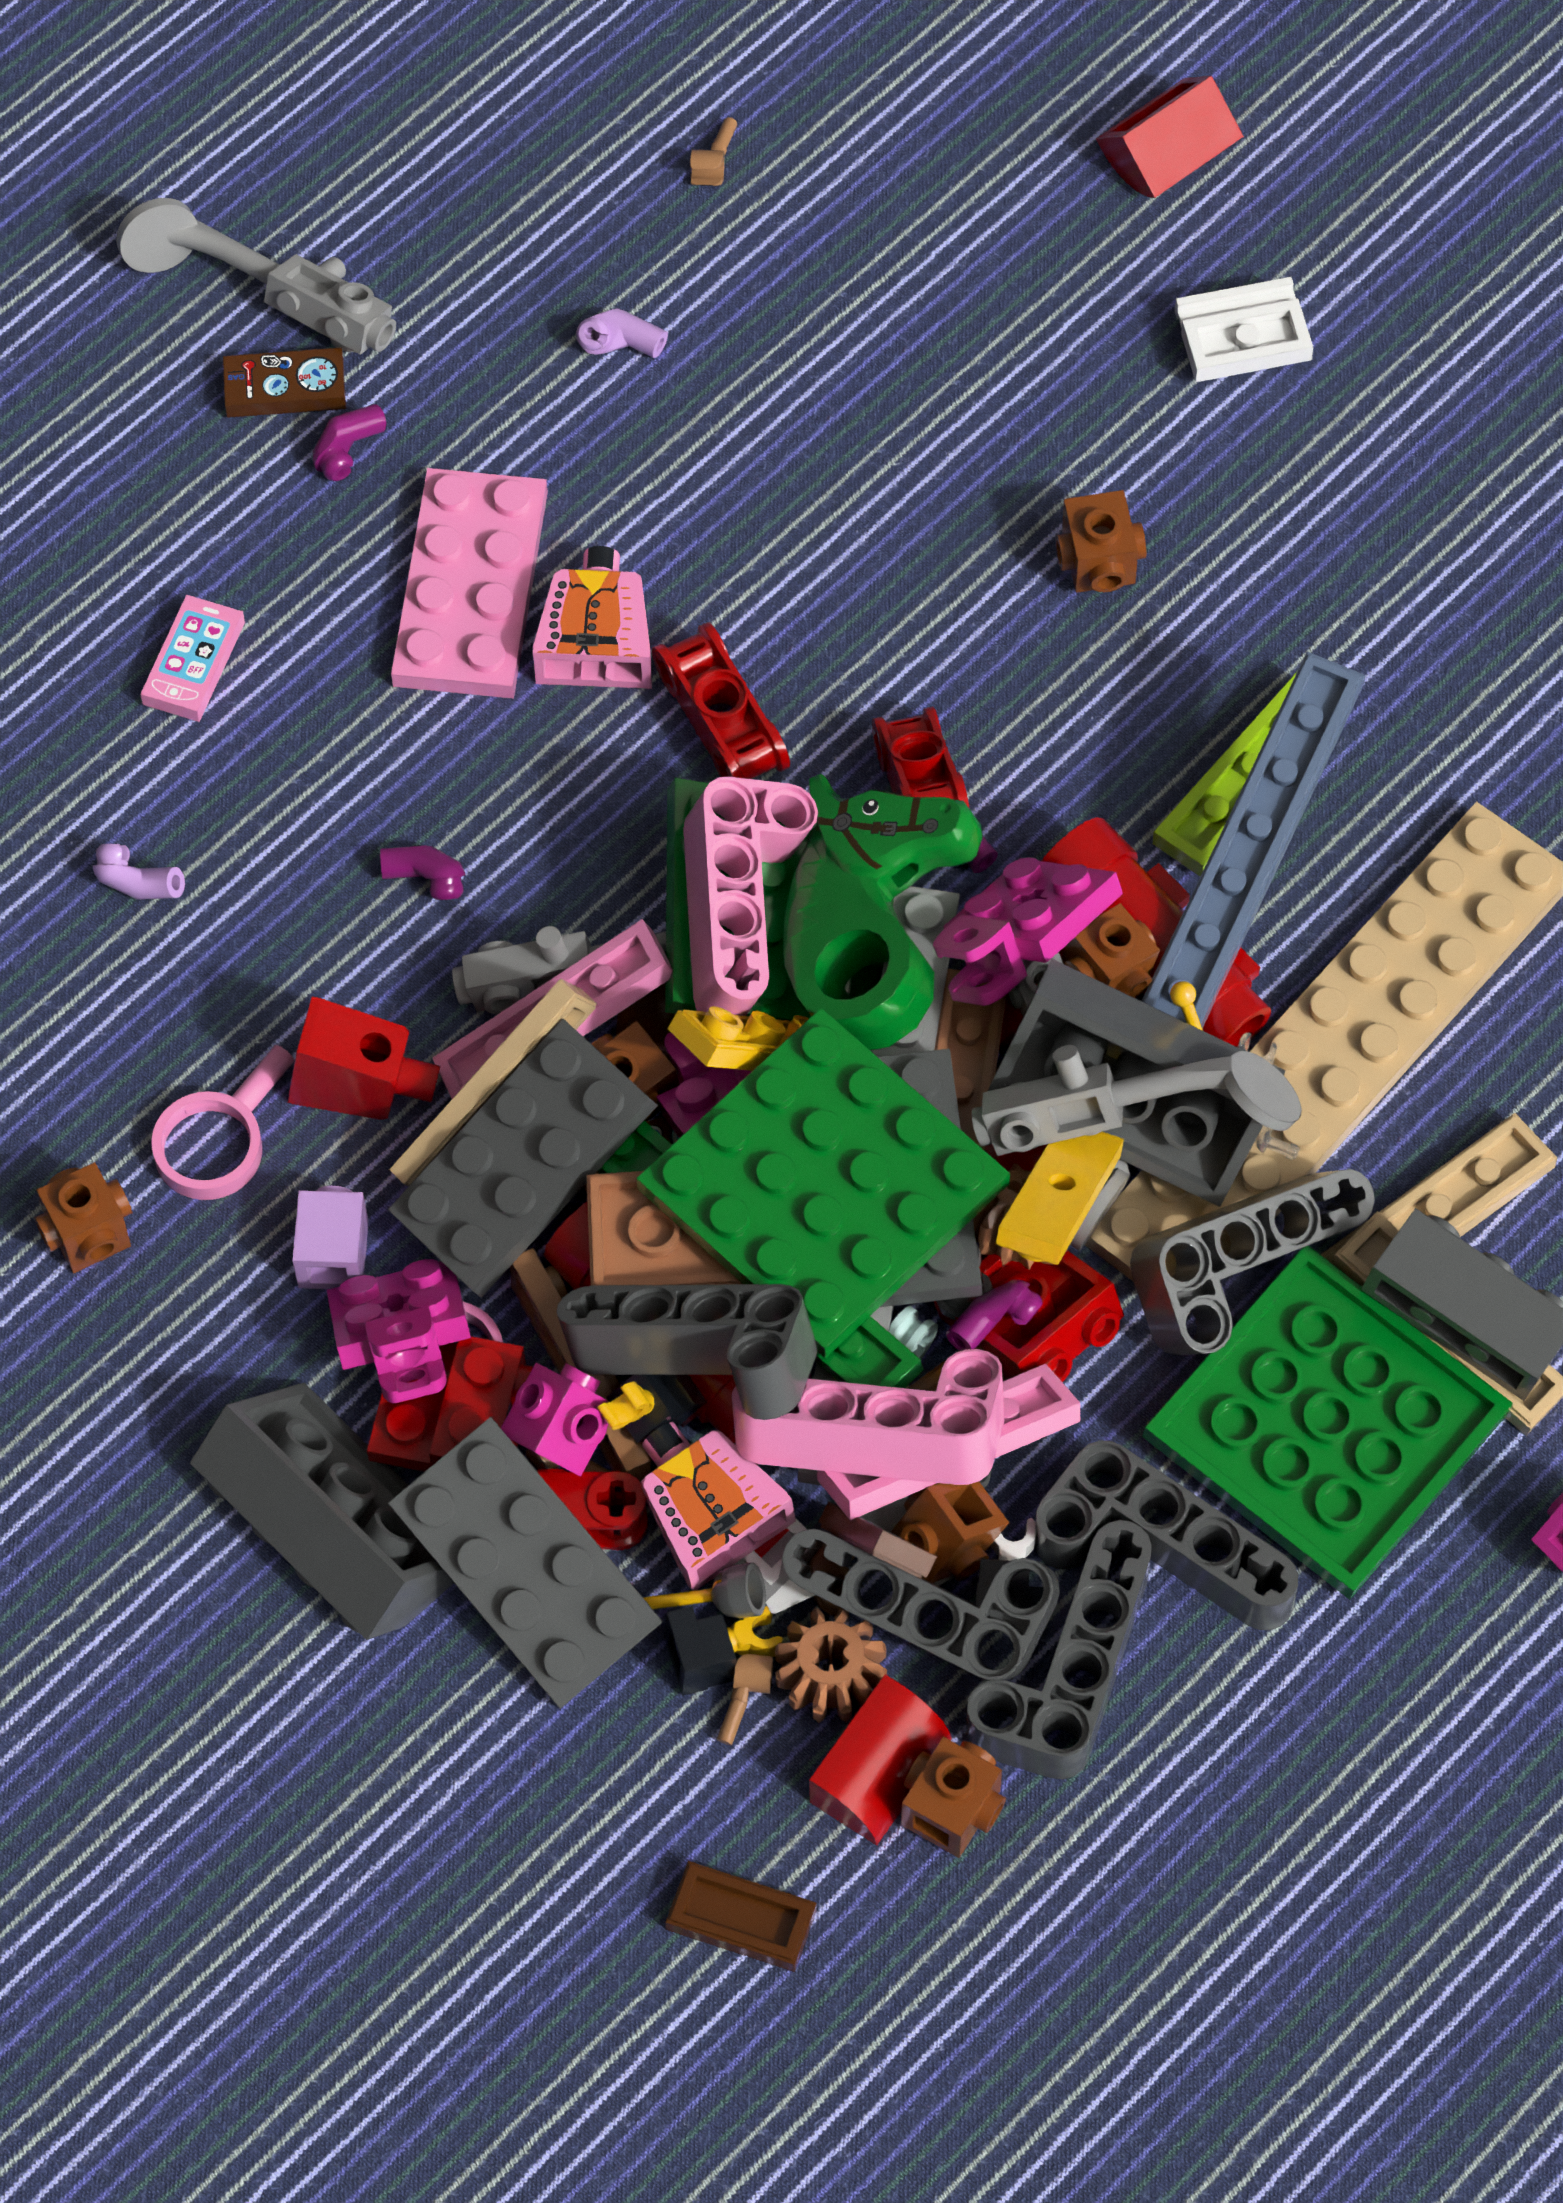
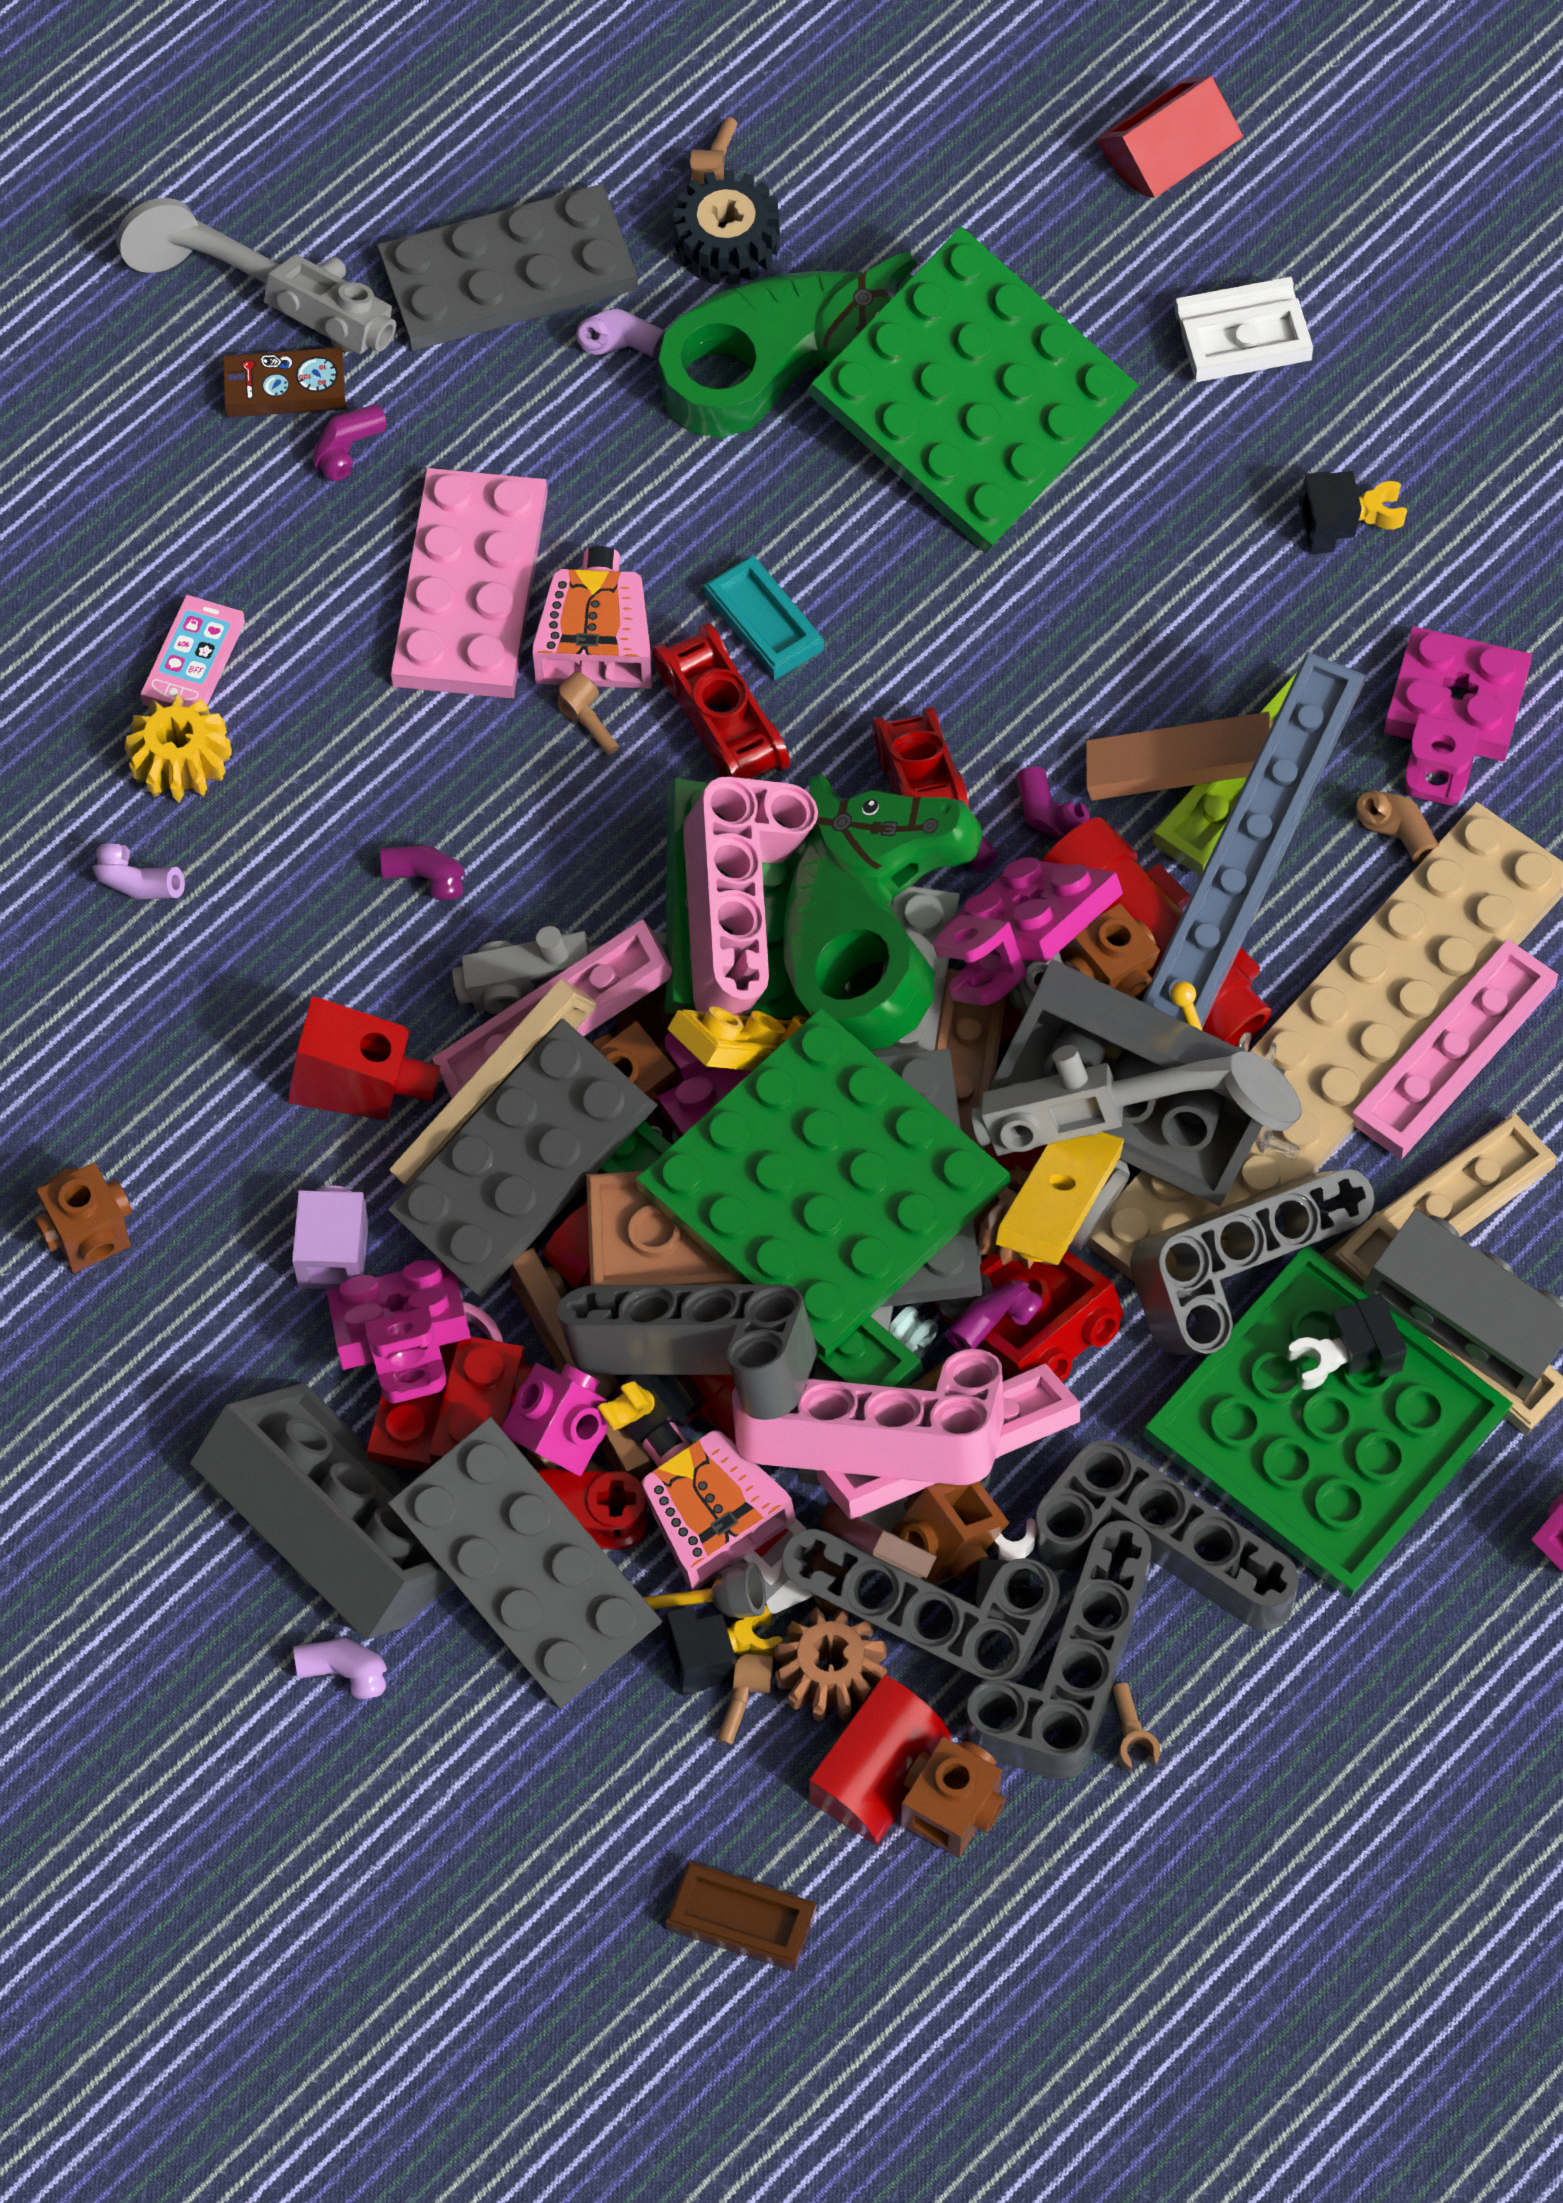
bright pink piece [151,1045,294,1200] -> none
dark orange brick [1056,490,1147,593] -> none
none -> yellow gear [125,693,232,803]
none -> lavender arm [293,1638,387,1699]
none -> dark grey plate [377,183,638,351]
none -> medium nougat hand [557,671,619,755]
none -> green animal [658,252,917,438]
none -> black wheel [673,170,780,285]
none -> teal tile [703,555,824,681]
none -> green plate [806,226,1139,553]
none -> magenta arm [1016,767,1090,842]
none -> nougat tile [1086,712,1272,801]
none -> medium nougat hand [1112,1683,1160,1773]
none -> black piece [1287,1292,1408,1390]
none -> black piece [1298,471,1407,554]
none -> bright pink plate [1351,939,1558,1160]
none -> medium nougat arm [1355,790,1439,864]
none -> dark pink plate [1384,626,1533,806]

